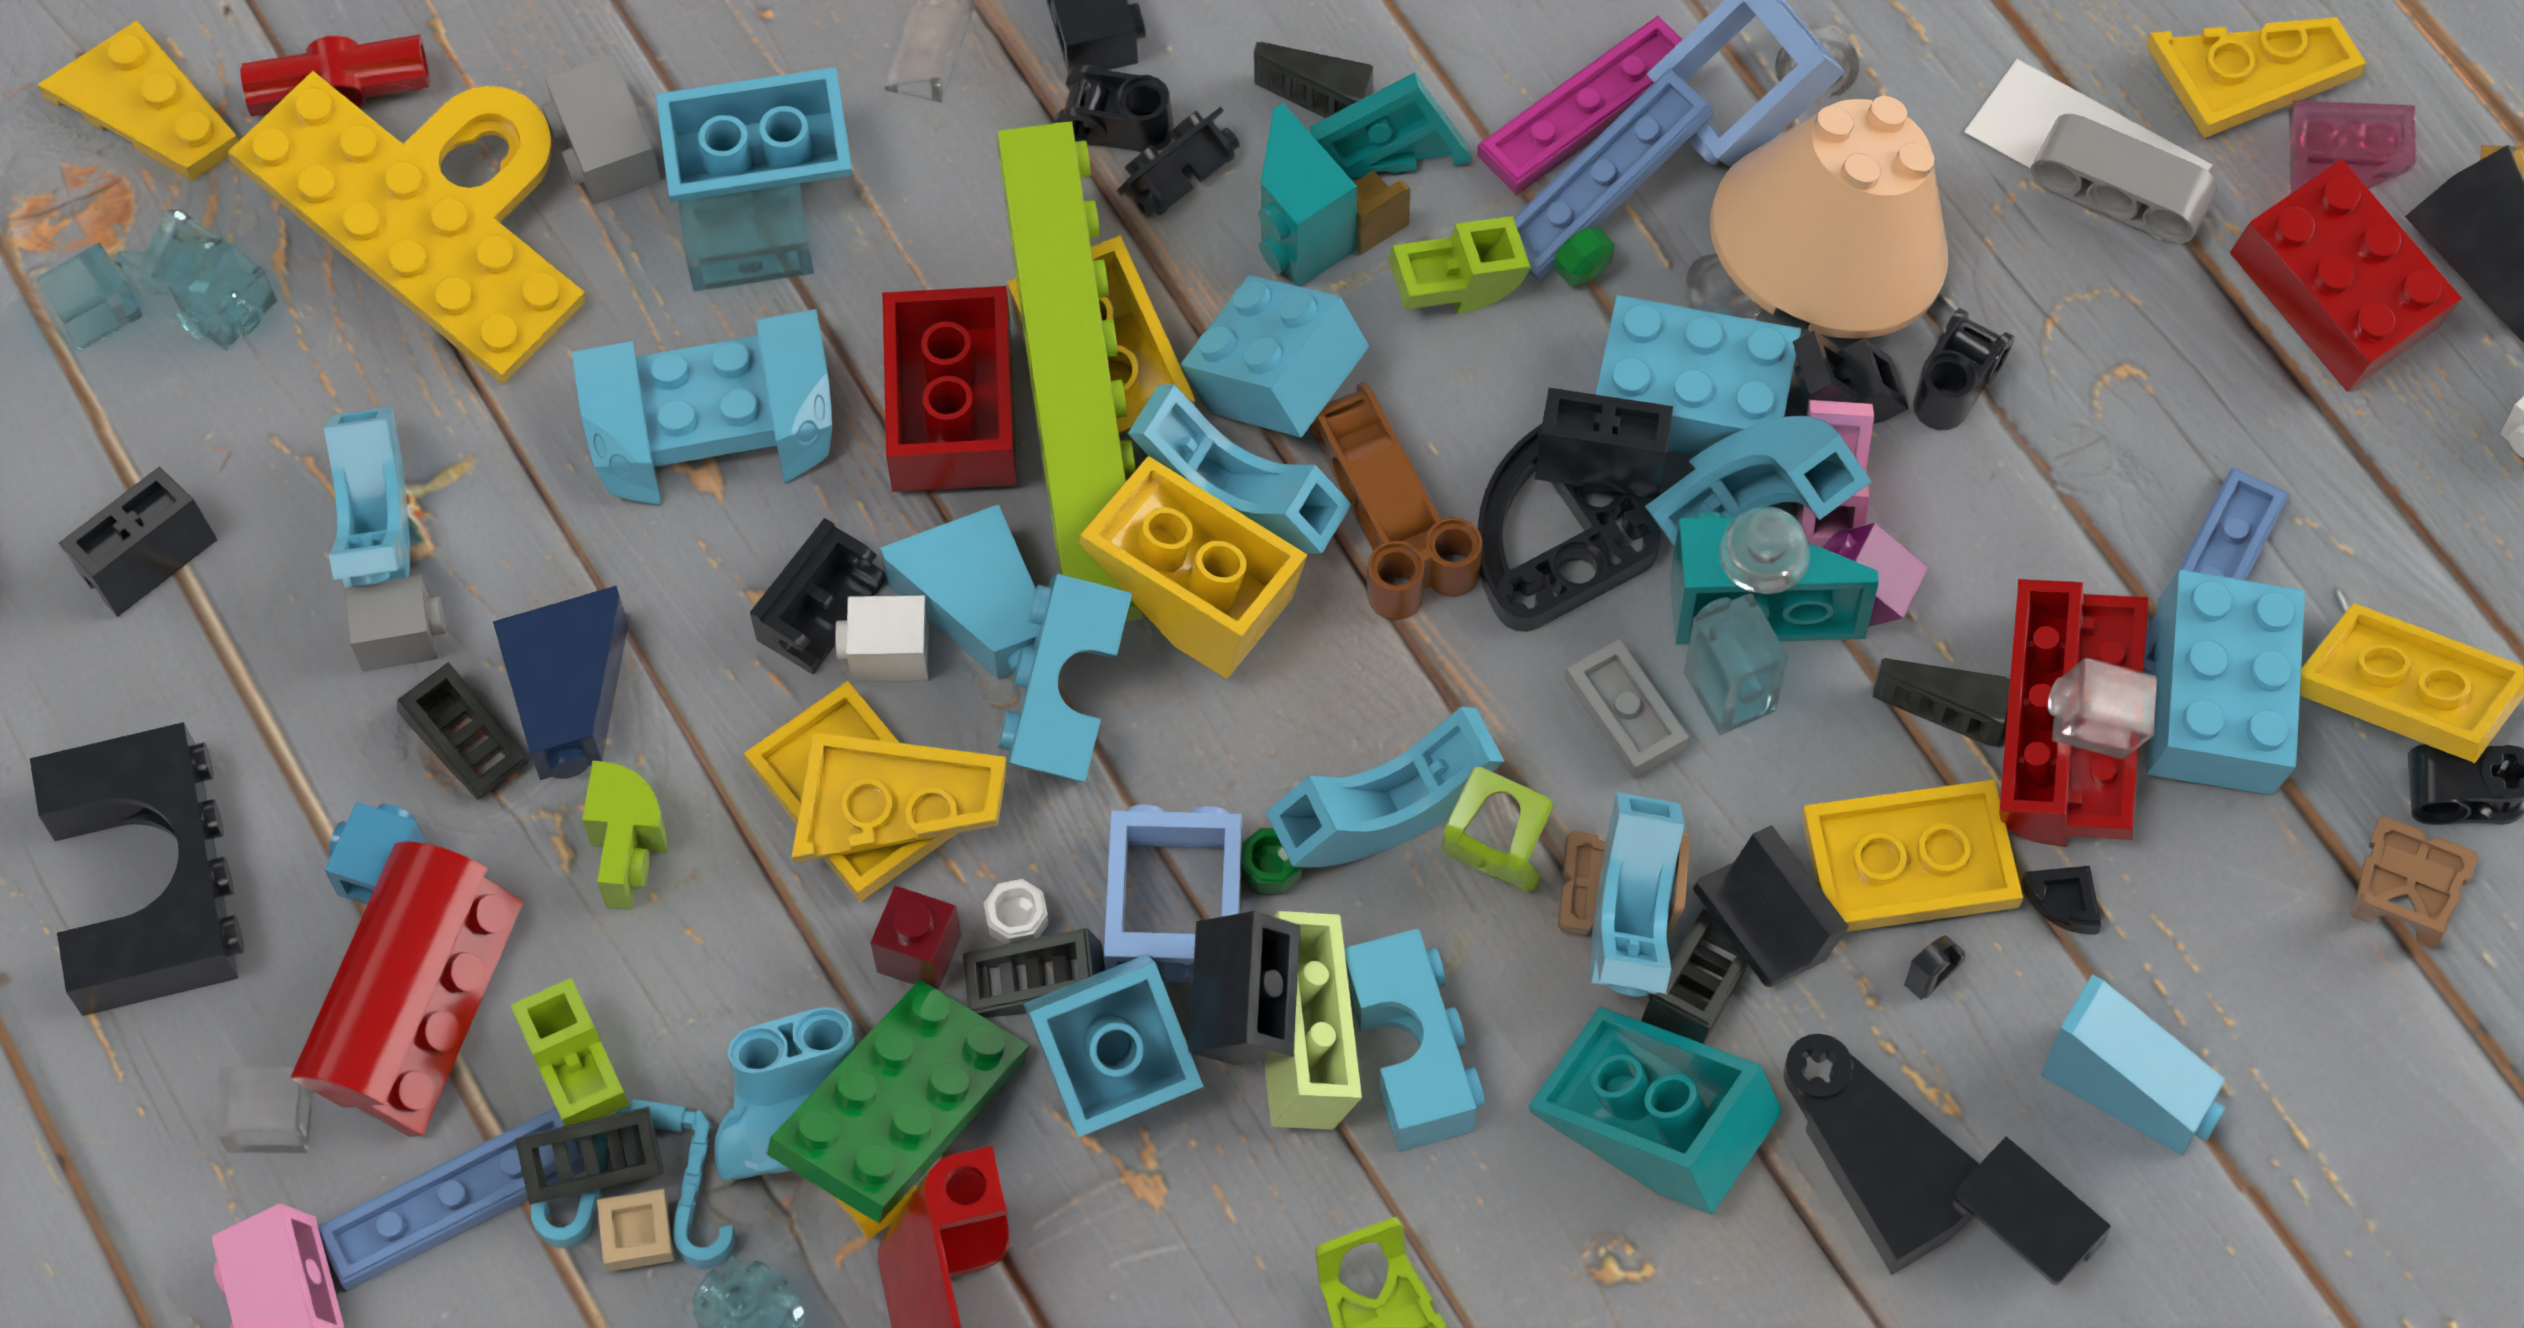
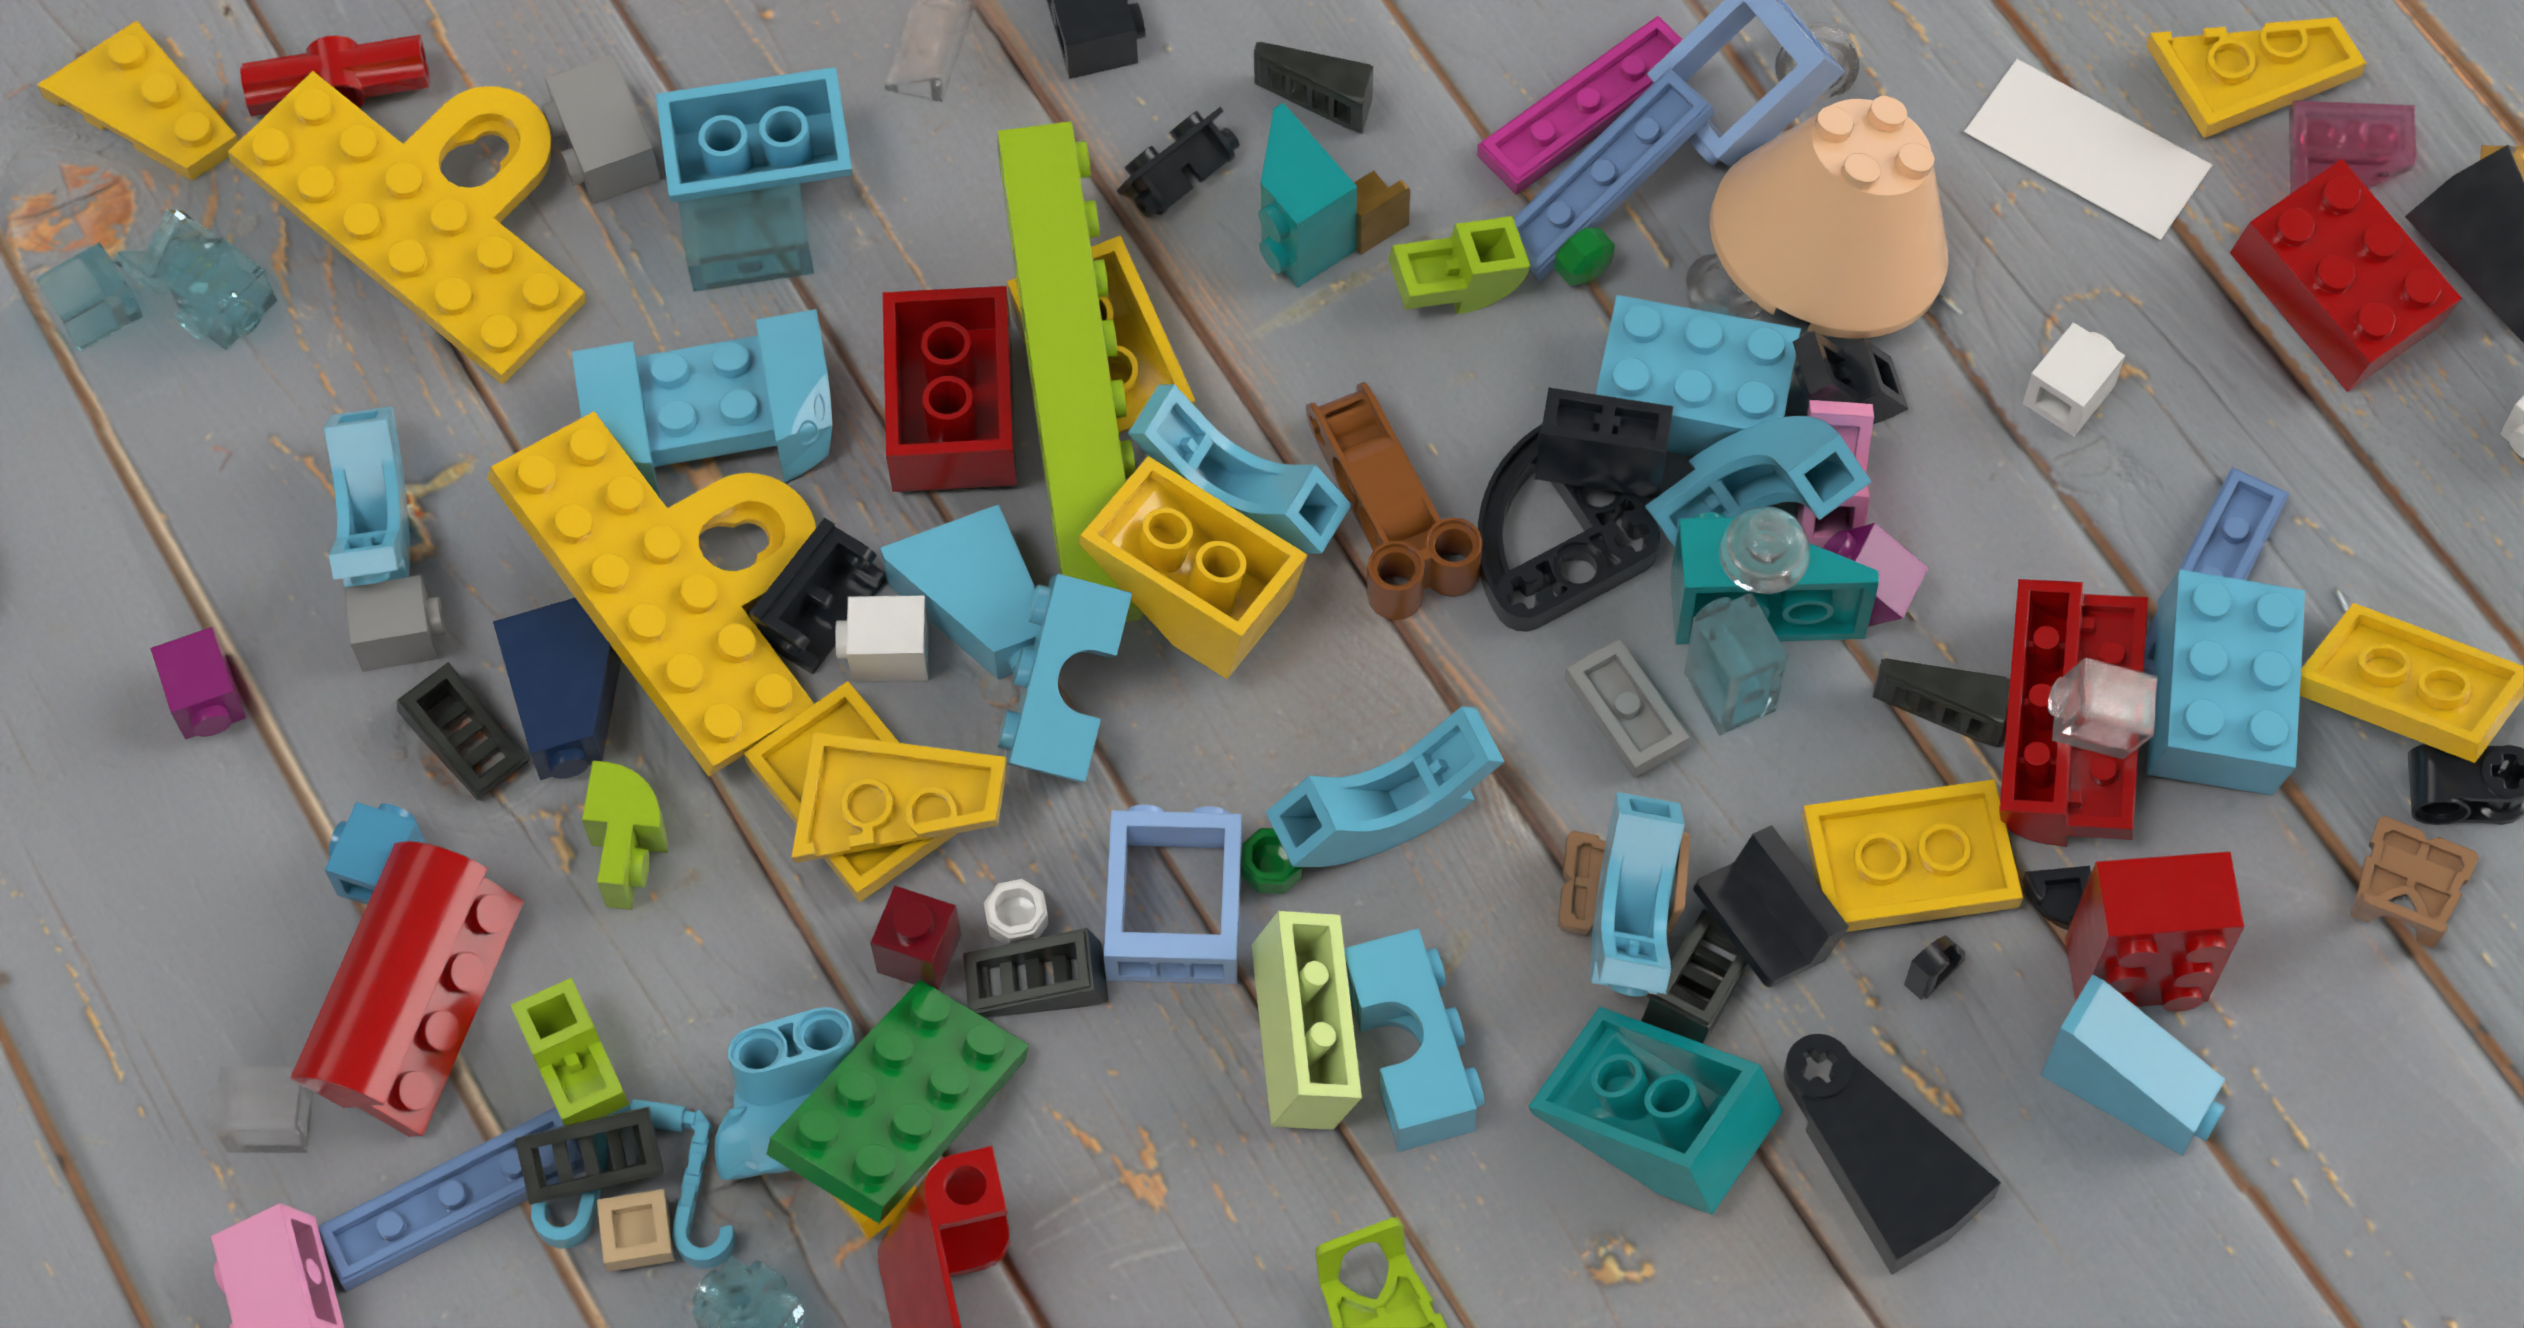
black arch [29,722,244,1016] -> none
black hinge [59,466,218,617] -> none
medium azure brick [1023,954,1203,1138] -> none
black piece [1055,65,1174,153] -> none
medium azure brick [1180,275,1370,437] -> none
black brick [1188,911,1300,1065] -> none
teal wing [1309,72,1472,179] -> none
lime piece [1441,767,1553,893] -> none
black piece [1913,308,2015,430] -> none
black panel [1954,1136,2111,1285] -> none
light grey beam [2031,114,2217,243] -> none
none -> magenta brick [150,627,247,740]
none -> yellow plate [487,411,816,777]
none -> white brick [2023,322,2125,437]
none -> red brick [2065,851,2245,1012]

